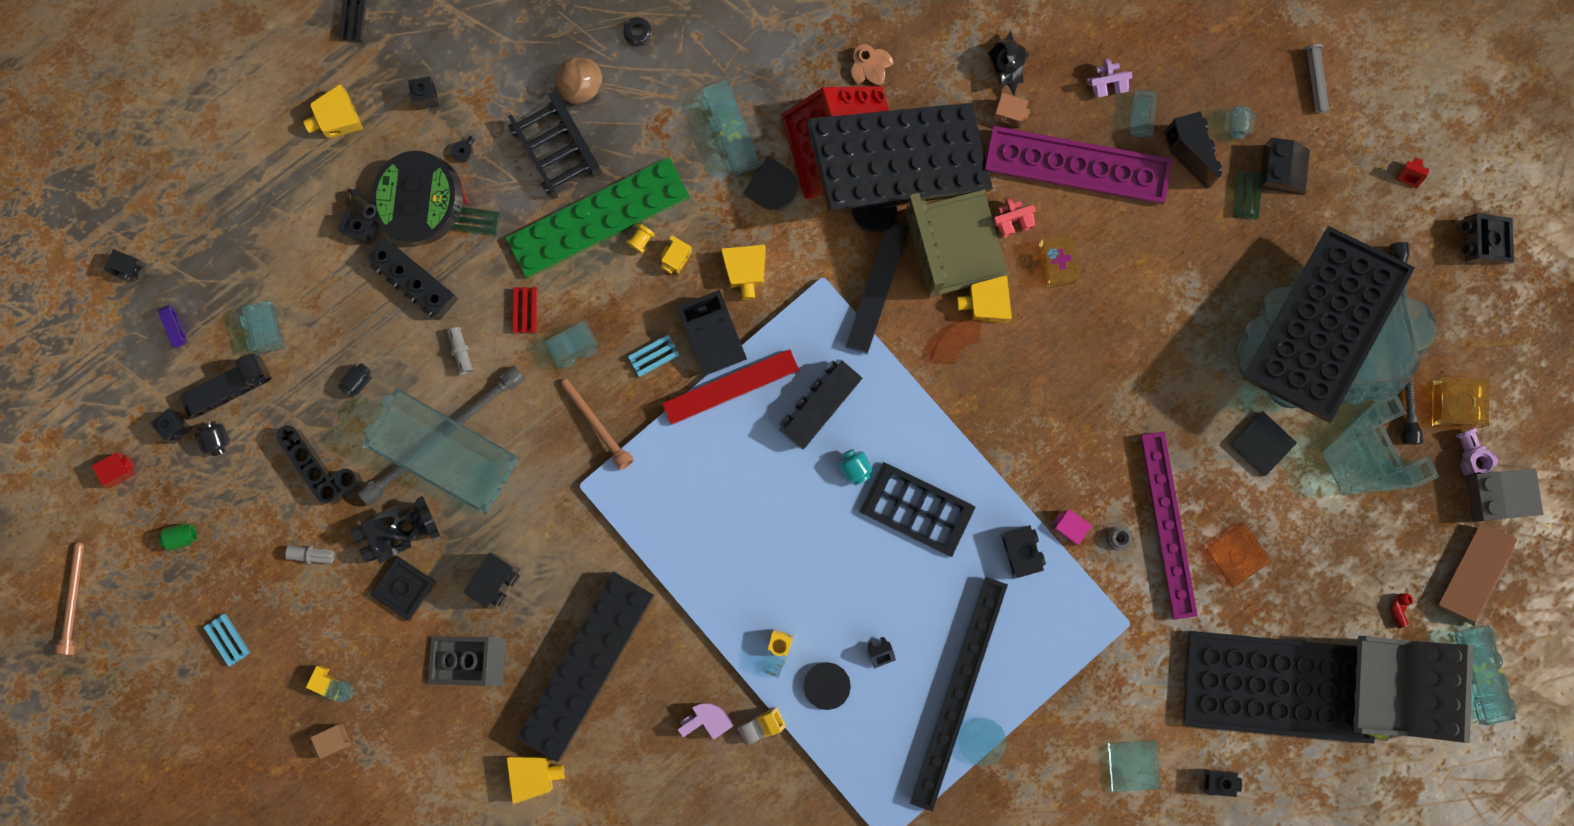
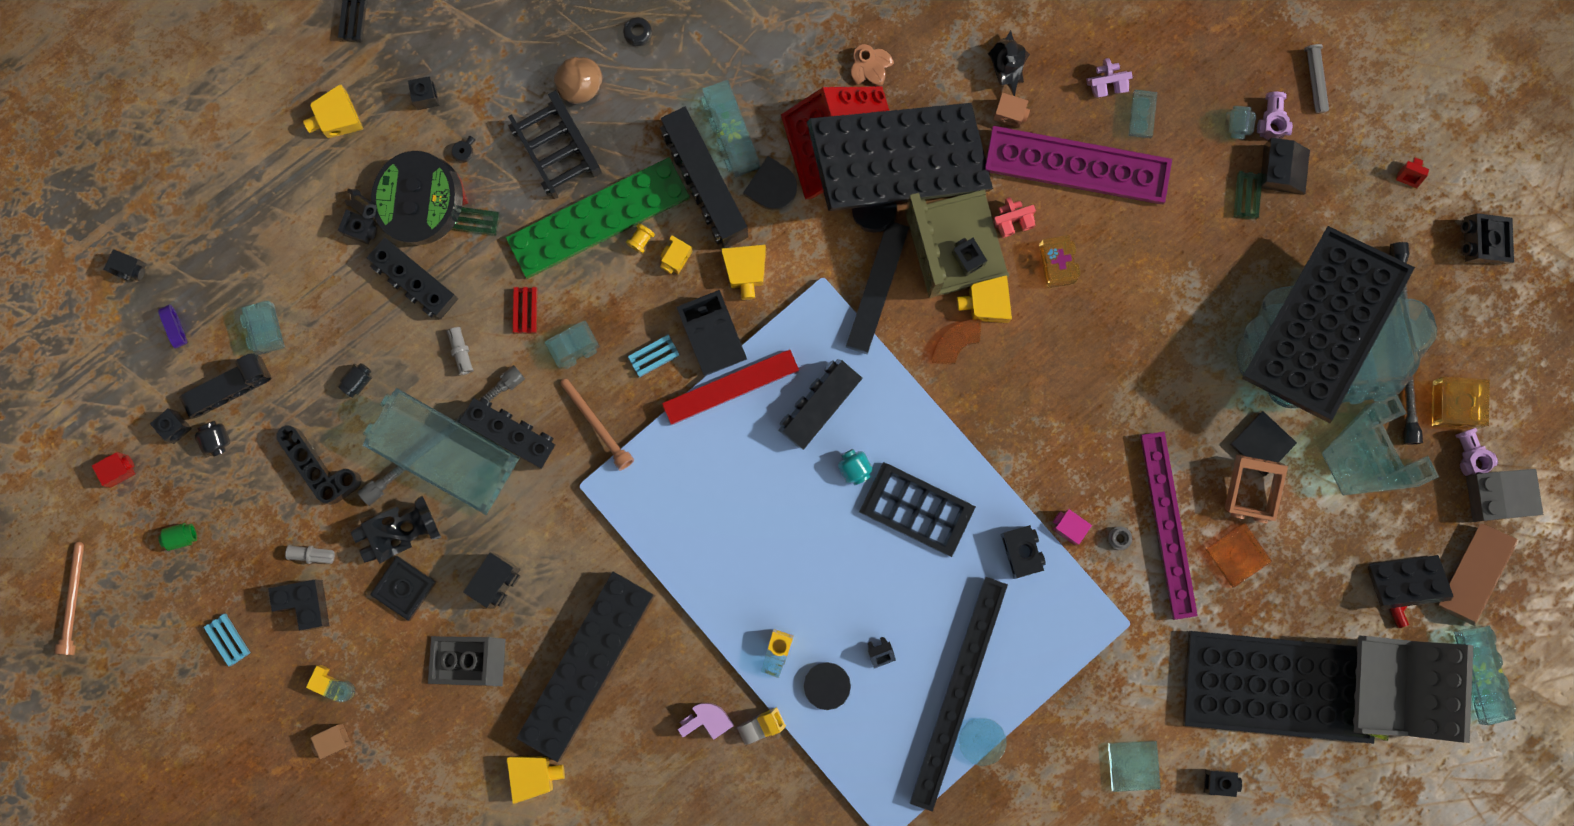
black slope [1164,111,1222,189] -> none
none -> black brick [268,579,330,631]
none -> black brick [460,397,556,469]
none -> black brick [659,106,749,248]
none -> black brick [952,237,988,277]
none -> nougat window [1225,454,1288,523]
none -> lavender connector [1257,92,1293,140]
none -> black plate [1367,555,1454,610]

